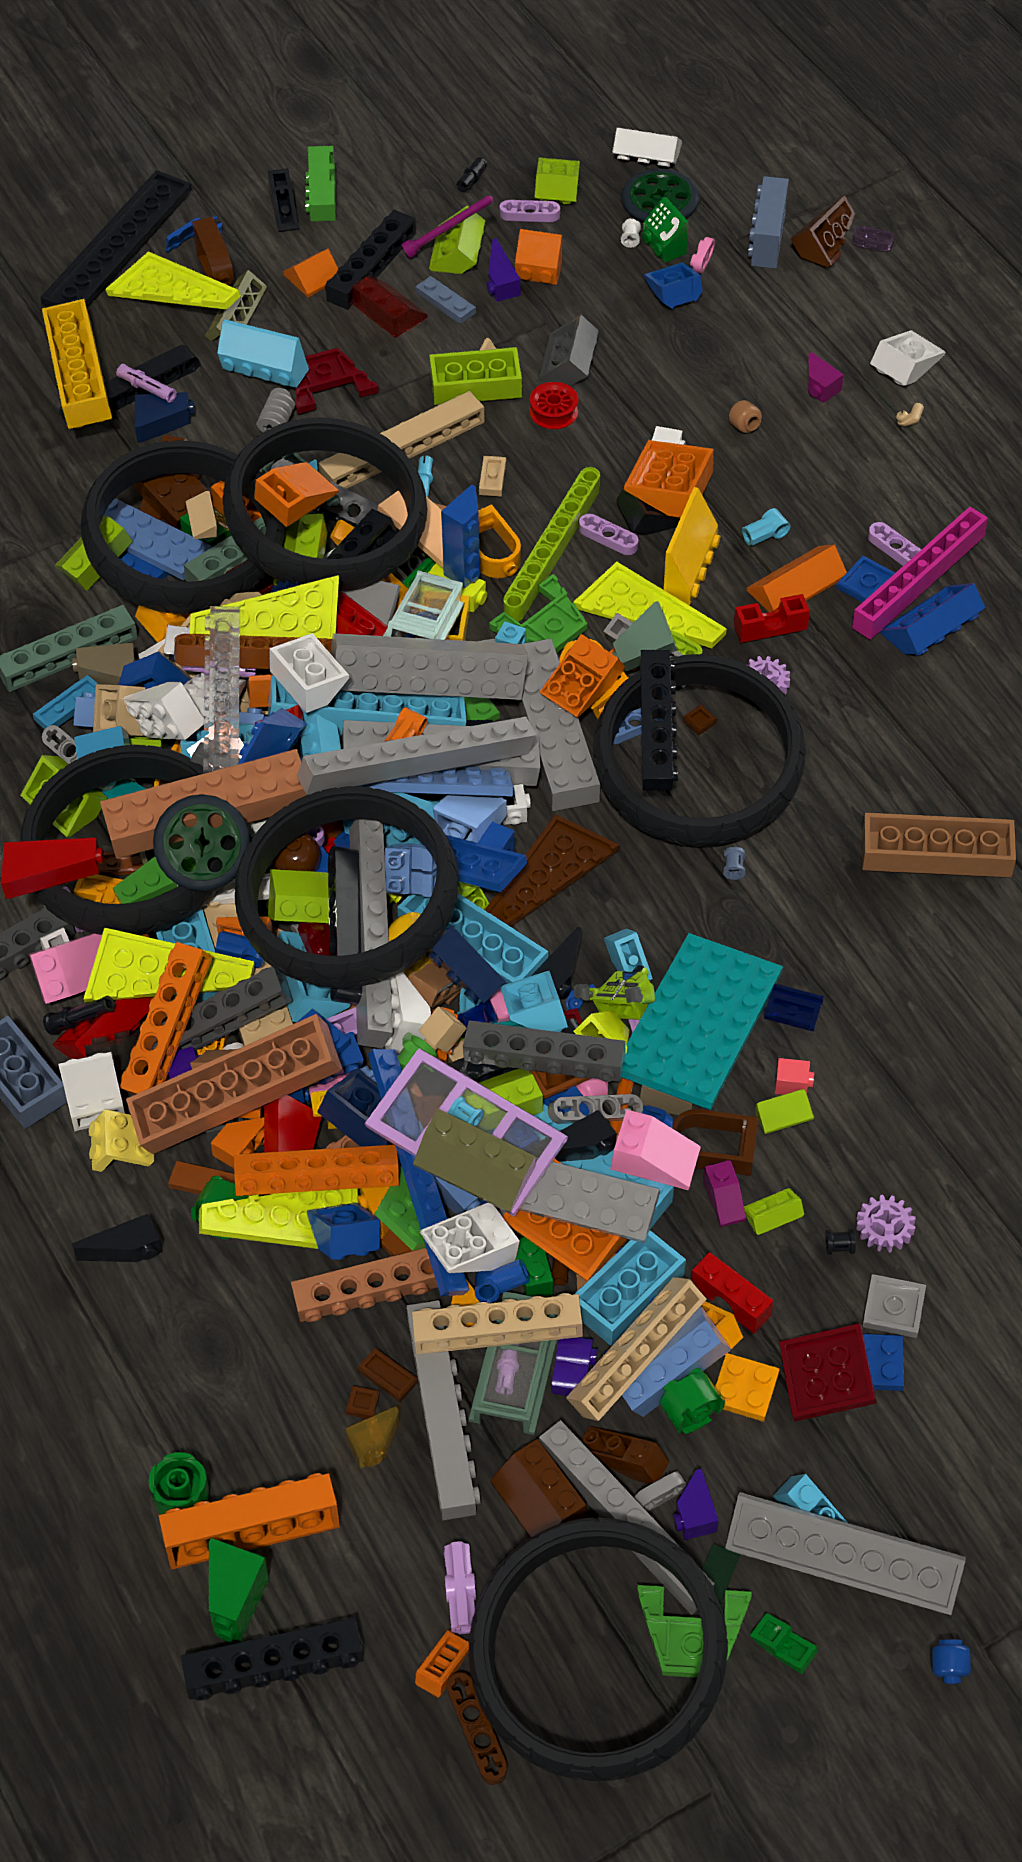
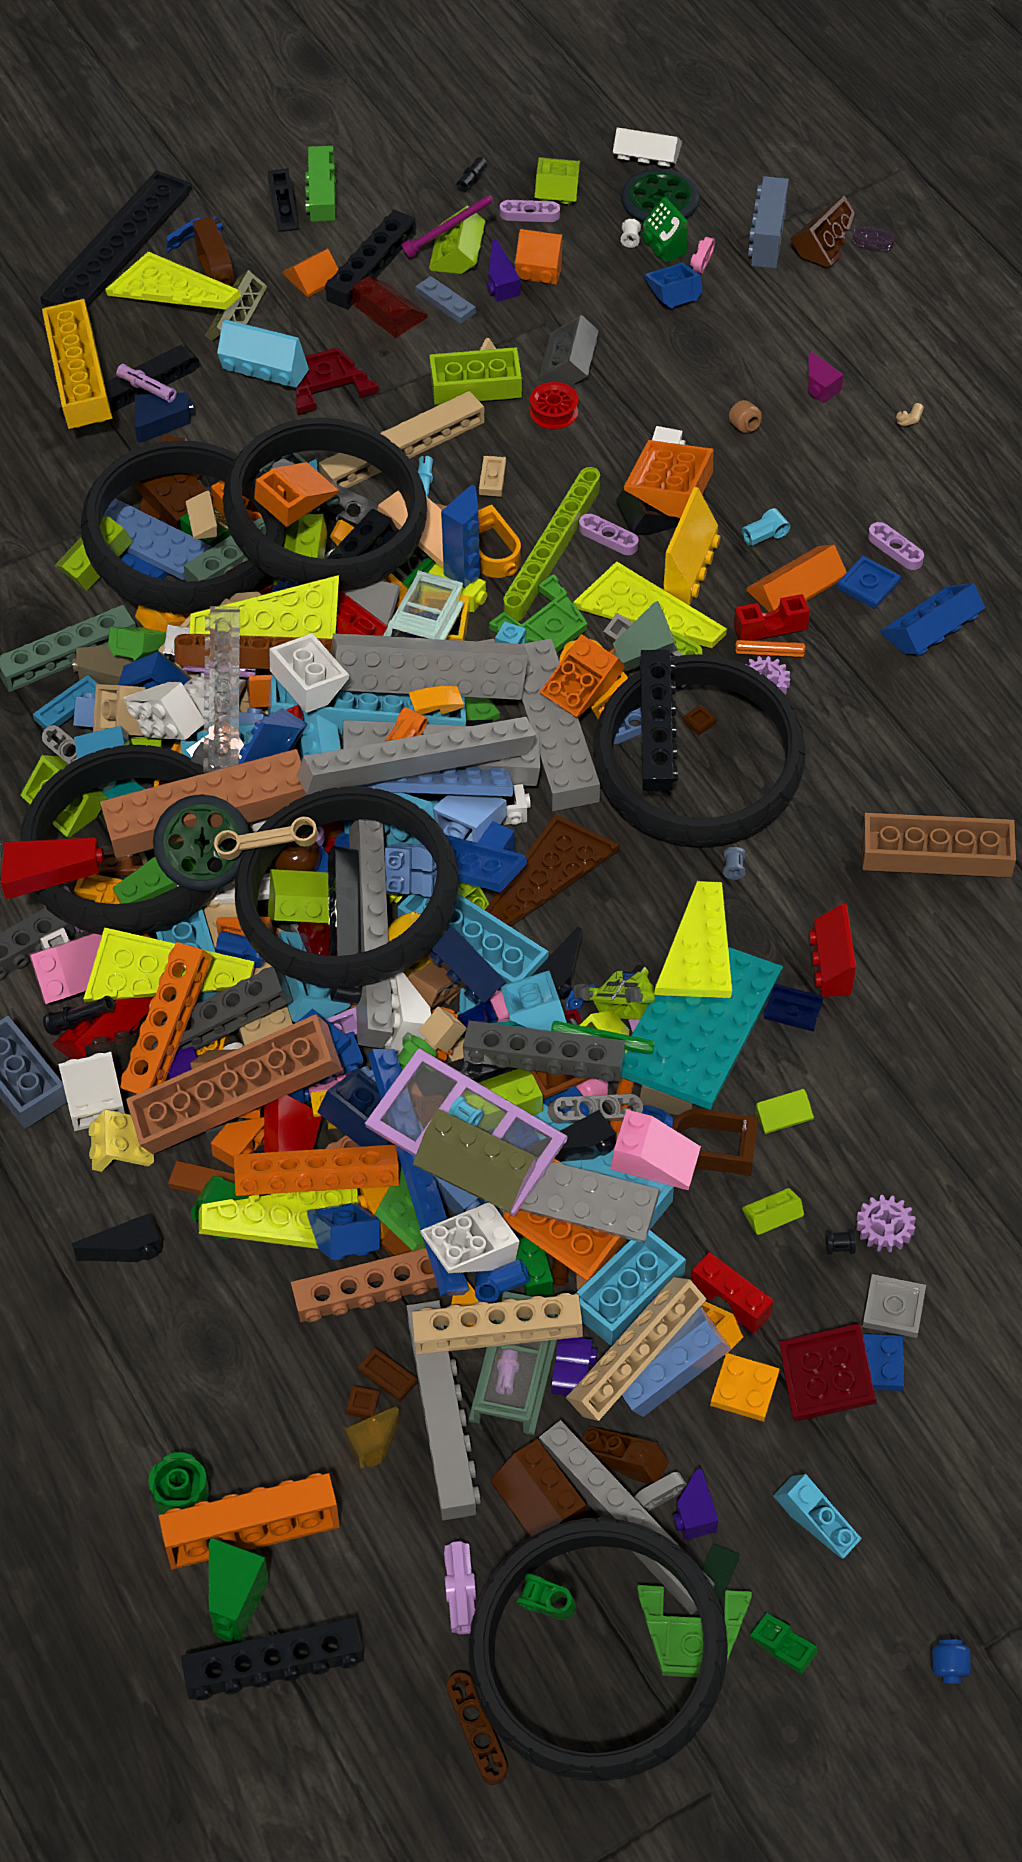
light grey piece [256,388,295,432] -> none
orange slope [415,1630,469,1697] -> none
medium azure slope [604,929,653,980] -> none
green brick [659,1368,725,1434] -> none
magenta slope [703,1160,746,1227] -> none
light grey plate [725,1492,966,1615] -> none
coral brick [775,1058,814,1095] -> none
dark pink brick [852,507,988,640] -> none
white slope [870,330,946,386] -> none
none -> bright green slope [108,627,166,661]
none -> tan piece [214,817,318,860]
none -> light orange slope [409,686,464,715]
none -> green piece [515,1574,576,1620]
none -> green axle [551,1021,655,1054]
none -> neon yellow wing [654,881,732,998]
none -> orange axle [735,640,805,657]
none -> red slope [809,904,856,997]

